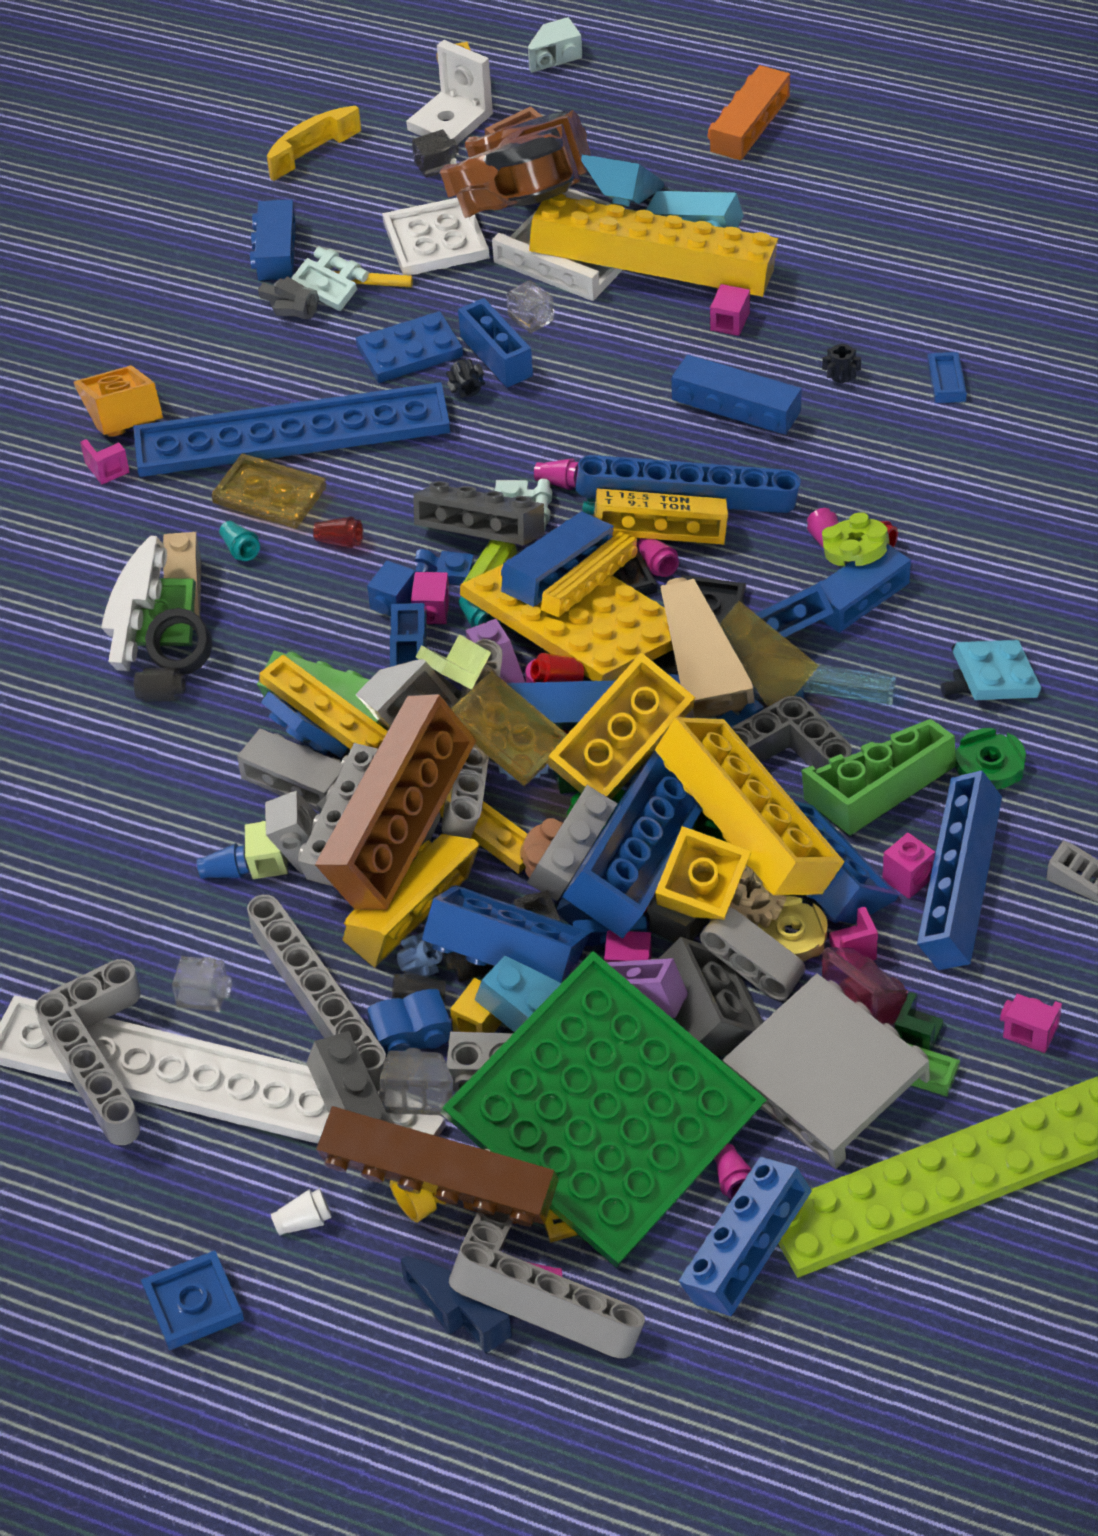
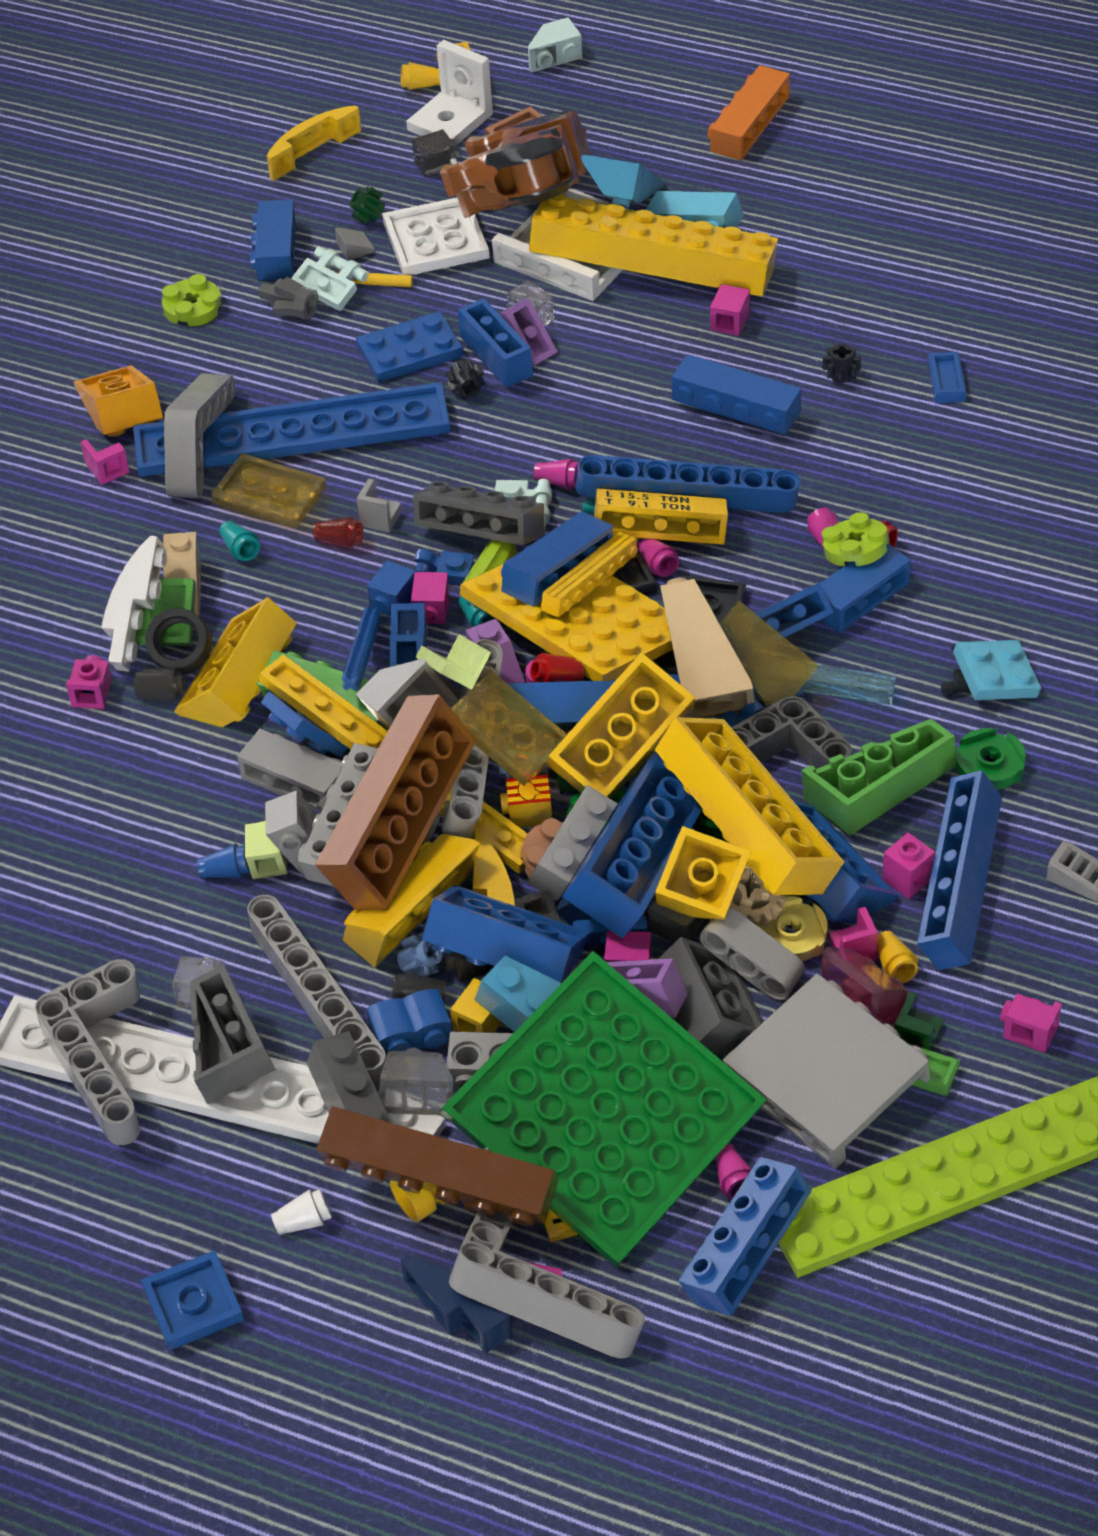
none -> dark pink brick [66,655,112,709]
none -> lime plate [162,274,222,326]
none -> light grey beam [164,373,235,499]
none -> yellow slope [174,597,297,727]
none -> dark grey wedge [190,964,276,1105]
none -> light grey slope [335,228,375,261]
none -> blue axle [341,607,382,691]
none -> dark green gear [349,186,385,223]
none -> light grey panel [357,478,402,533]
none -> yellow cone [401,62,440,90]
none -> yellow slope [473,833,515,906]
none -> medium lavender slope [499,298,558,366]
none -> yellow brick [500,775,552,827]
none -> yellow cone [877,931,918,984]

